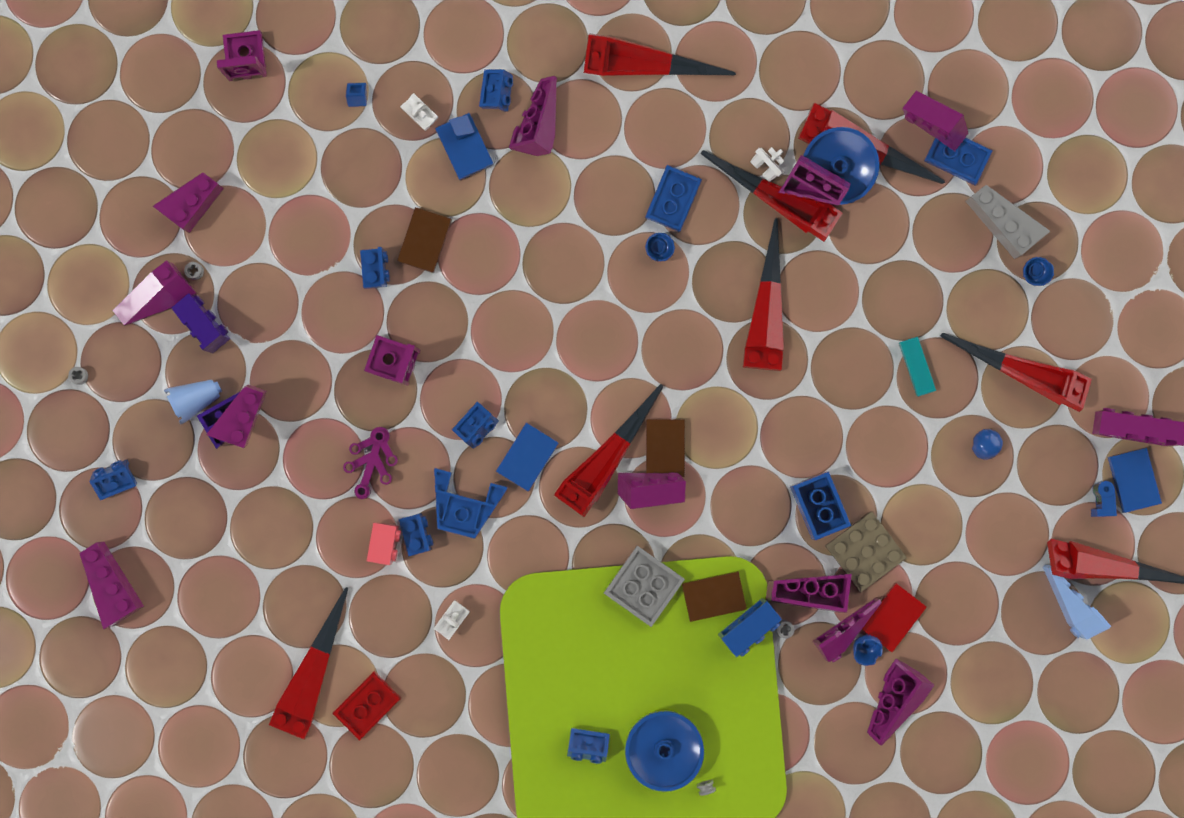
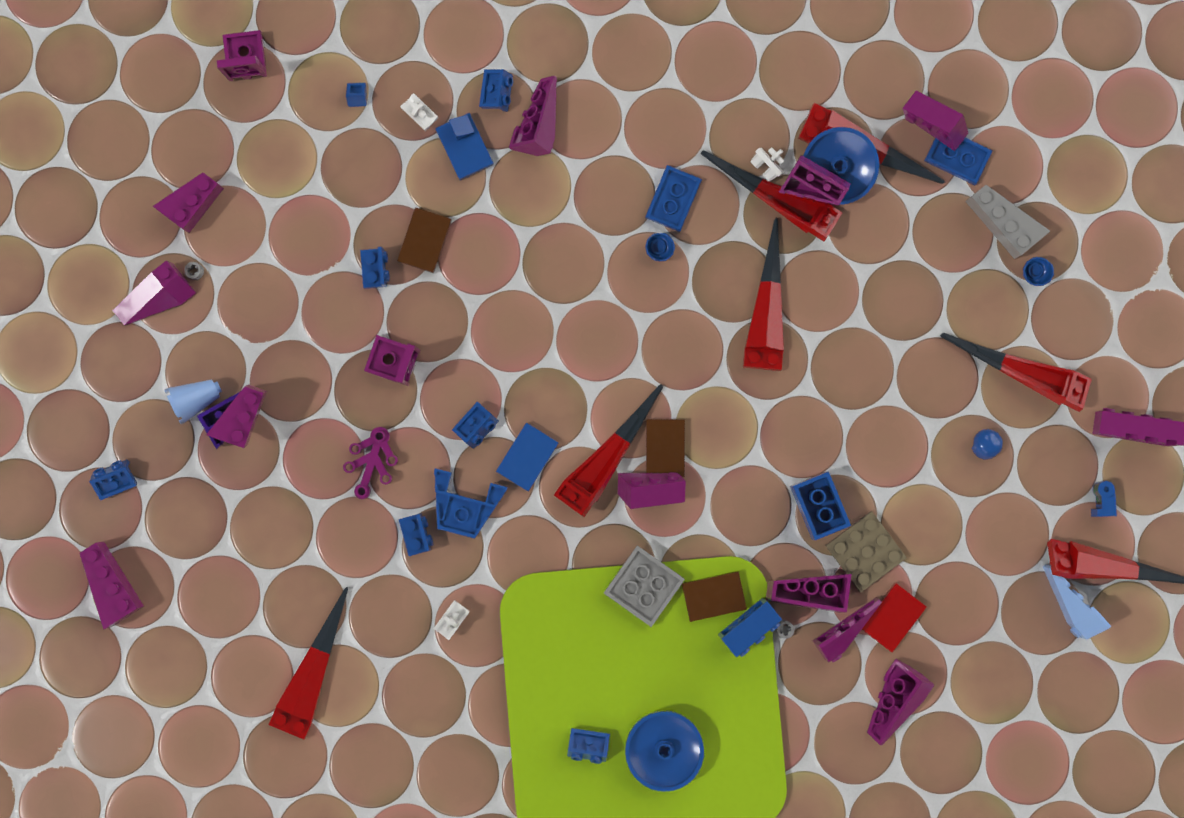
light grey bush [68,367,88,385] -> none
dark purple wedge [171,293,230,353] -> none
red tile [332,671,401,741] -> none
coral brick [367,522,401,565] -> none
red plate [583,33,736,76] -> none
light grey bush [697,780,716,796] -> none
blue hair [853,635,883,666] -> none
teal tile [899,337,936,397] -> none
blue tile [1107,448,1162,513] -> none

